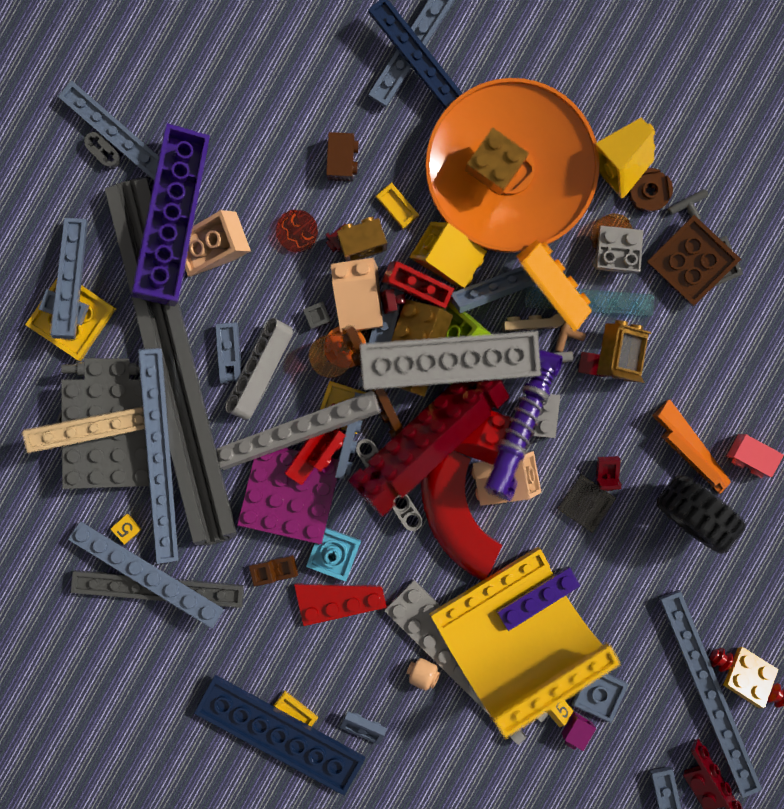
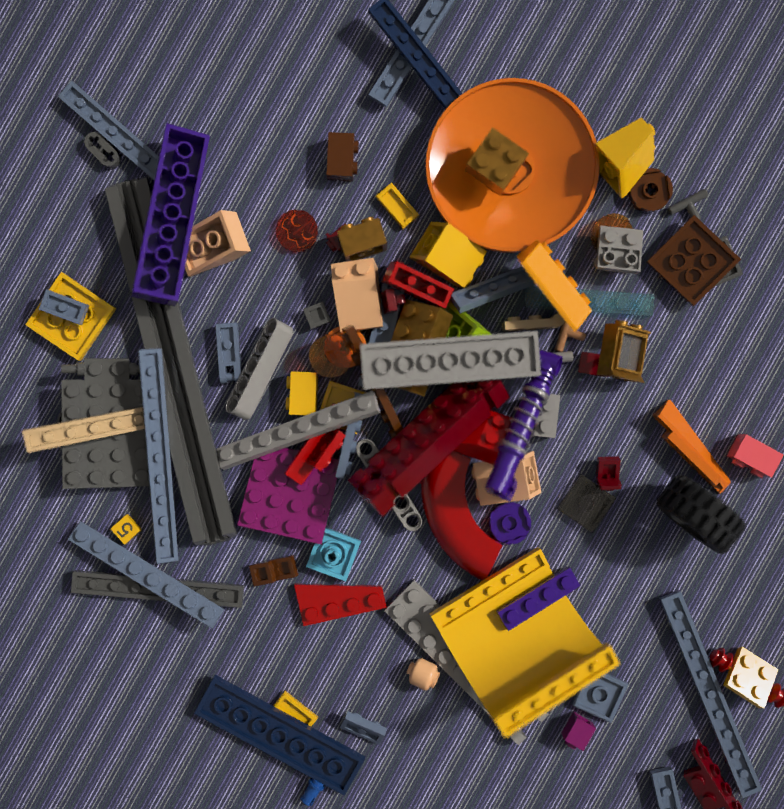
sand blue plate [51,218,88,339] -> none
yellow tile [547,700,573,727] -> none
none -> yellow brick [286,371,318,415]
none -> blue pin [301,778,324,806]
none -> dark purple tile [488,502,531,545]

